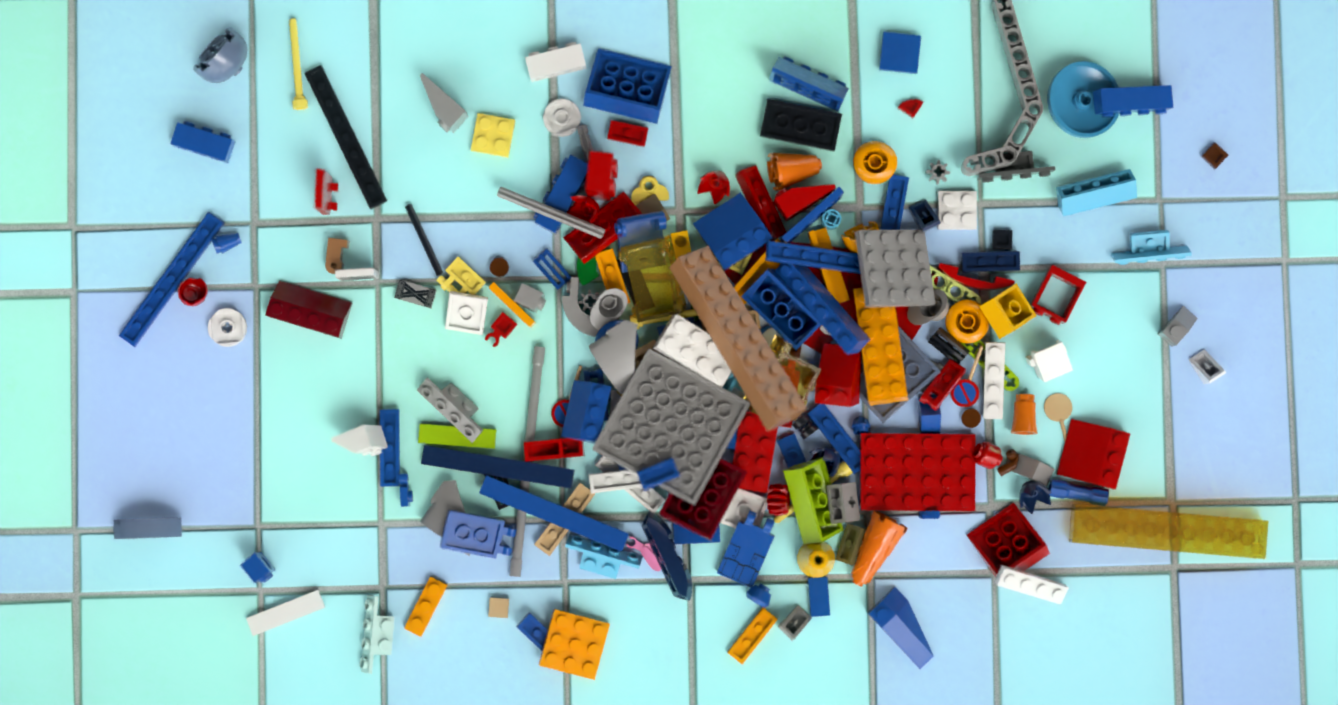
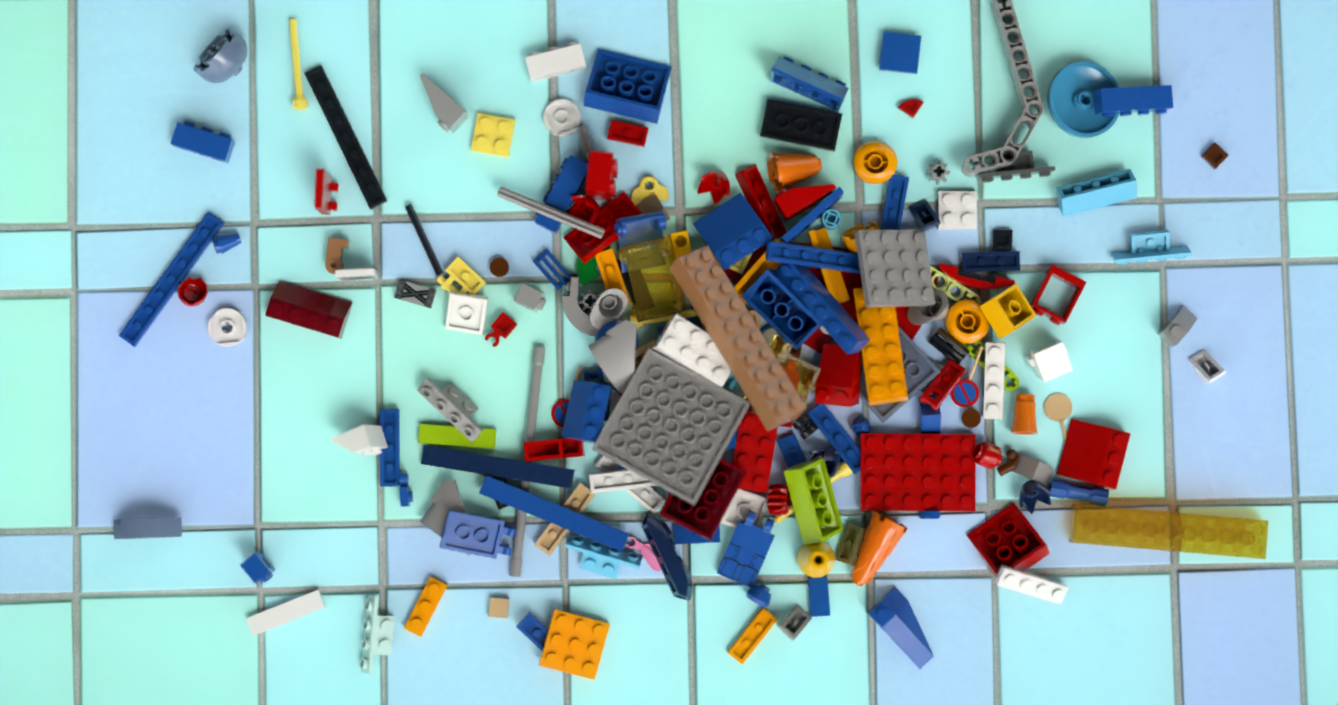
light orange tile [489,282,536,328] -> none
blue tile [636,457,680,491] -> none
light grey brick [826,482,860,524] -> none

